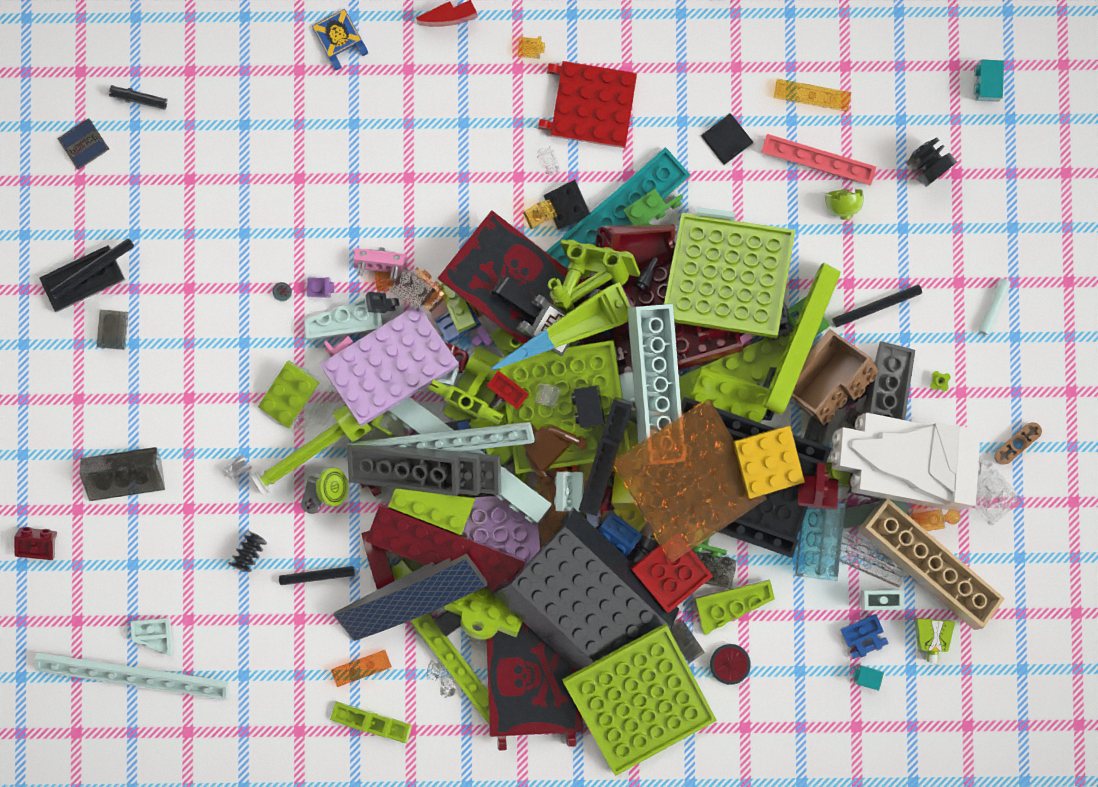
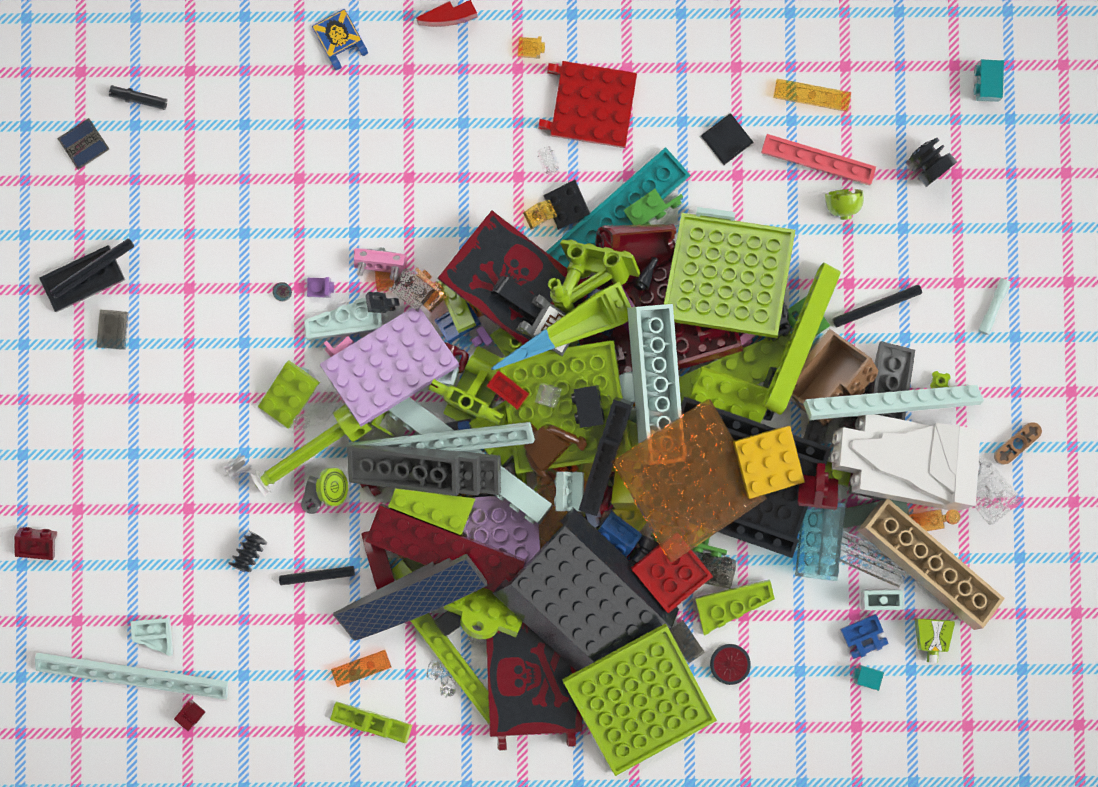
clear smoke slope [79,447,165,501] -> none
none -> dark red panel [174,699,206,731]
none -> light aqua plate [803,385,984,420]

